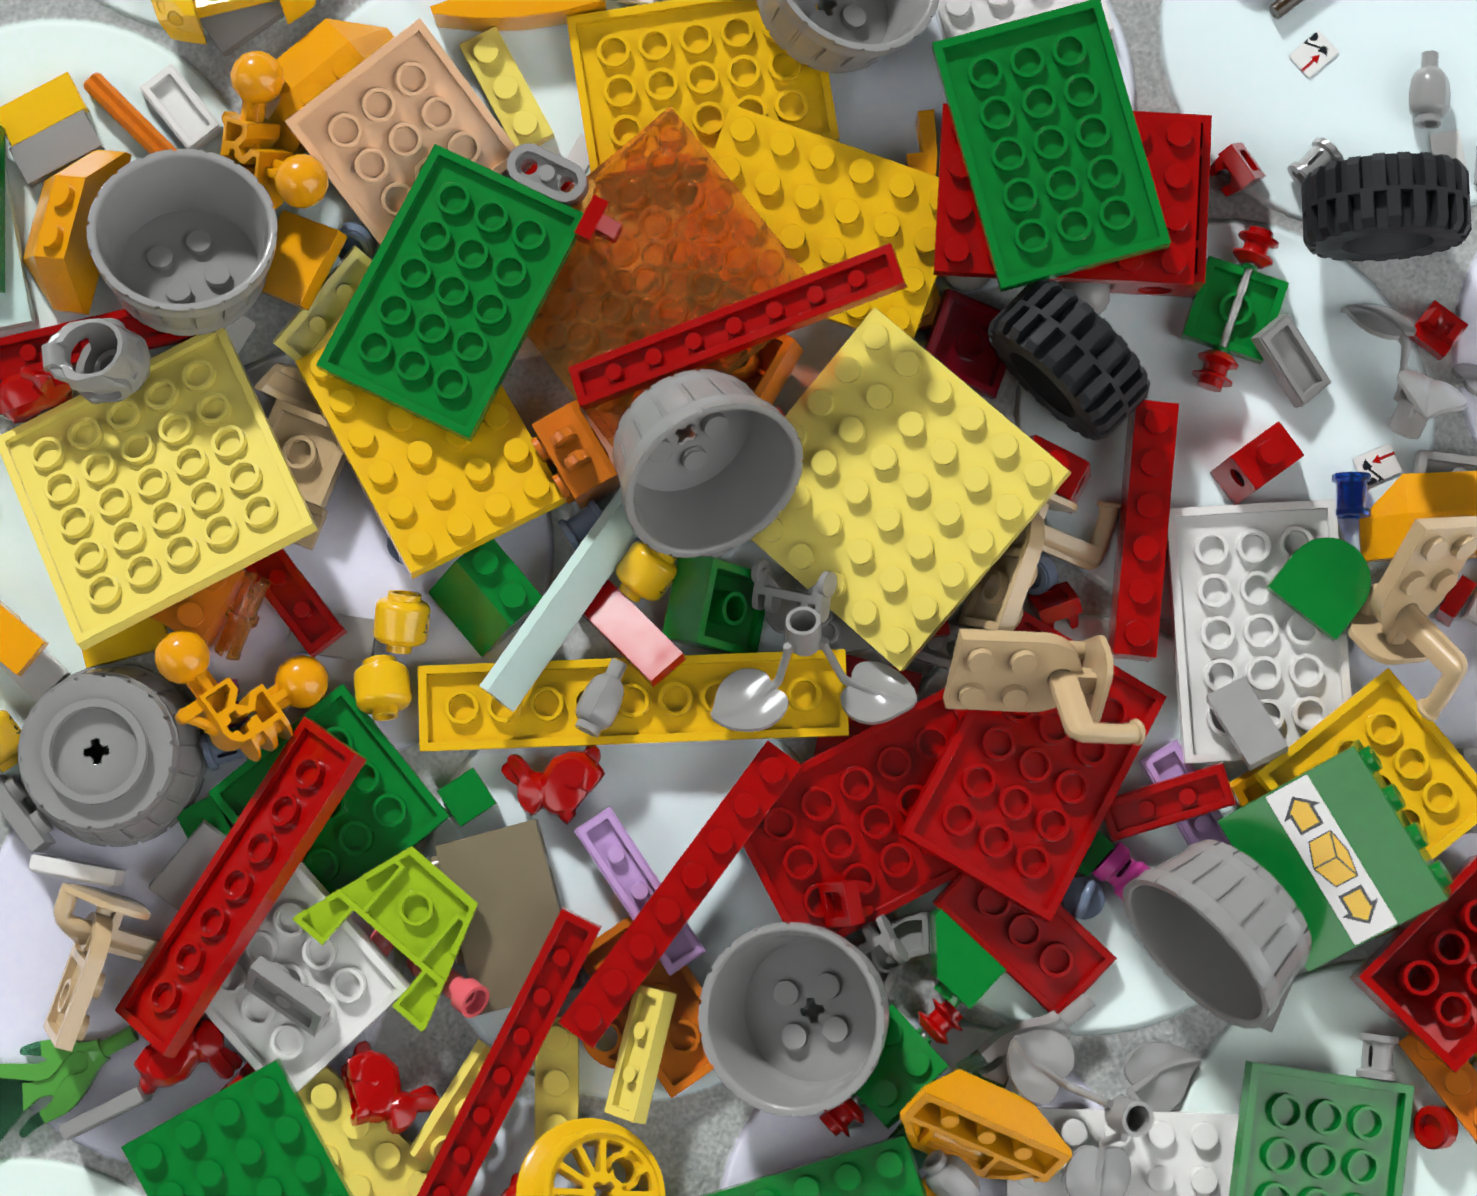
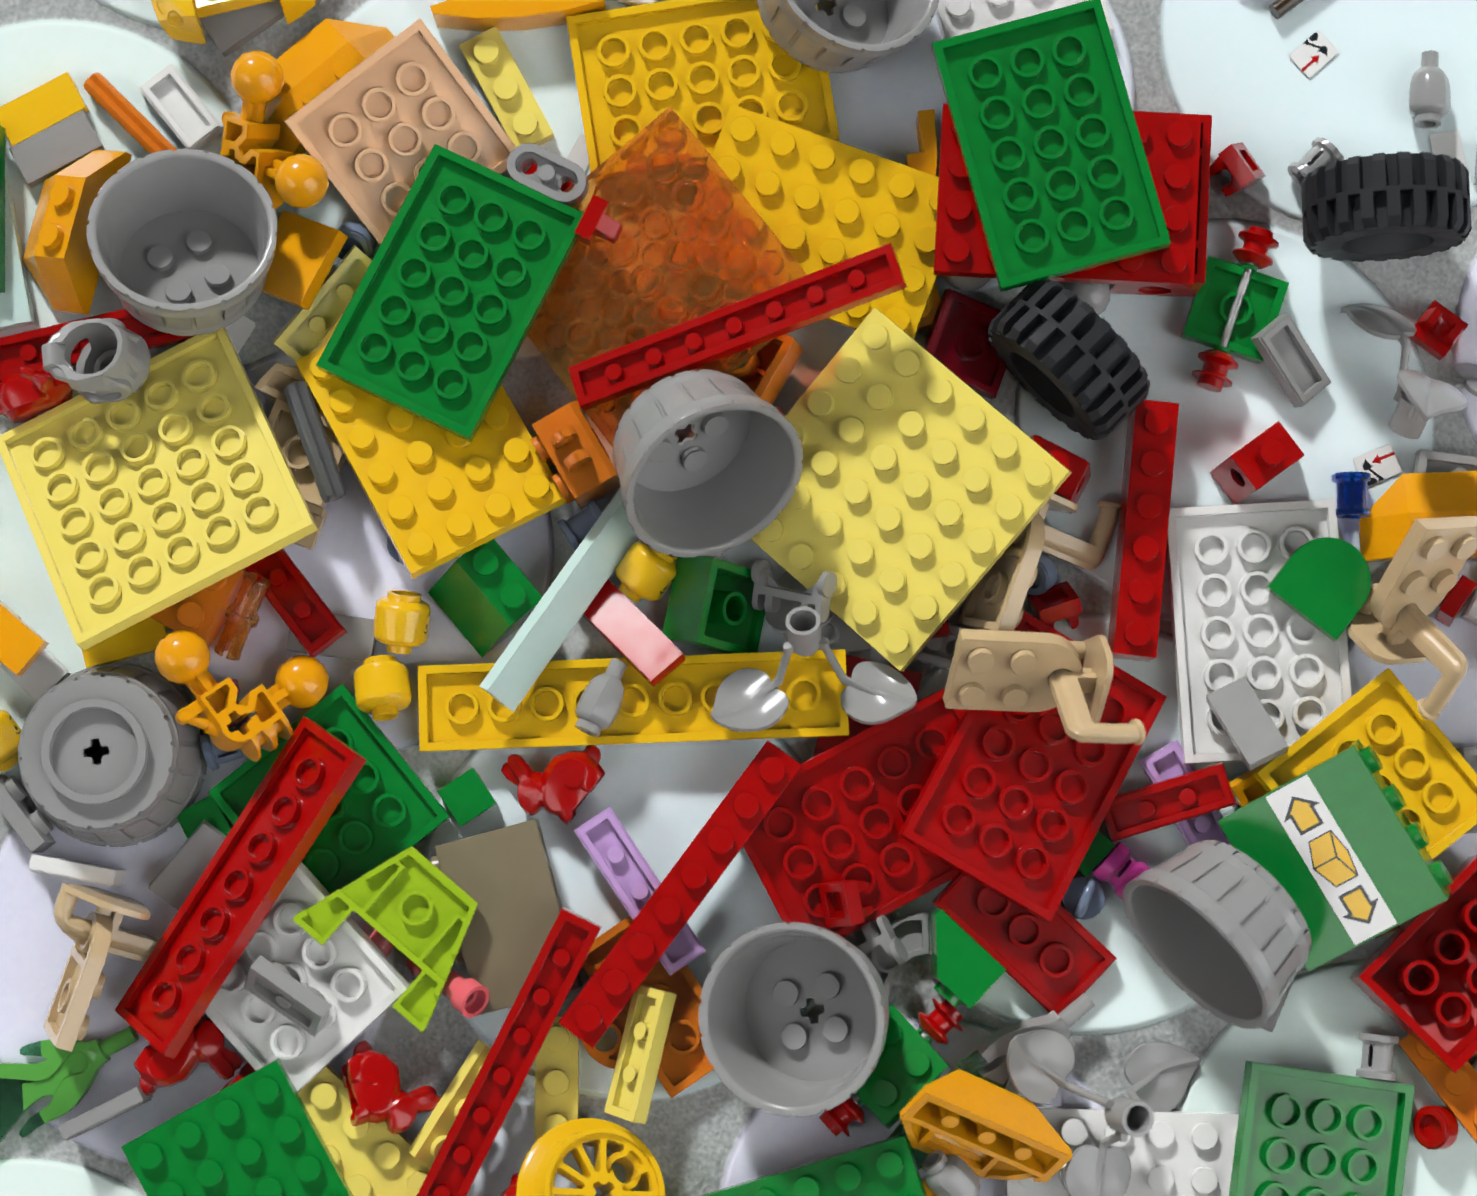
none -> dark grey axle [284,381,346,503]

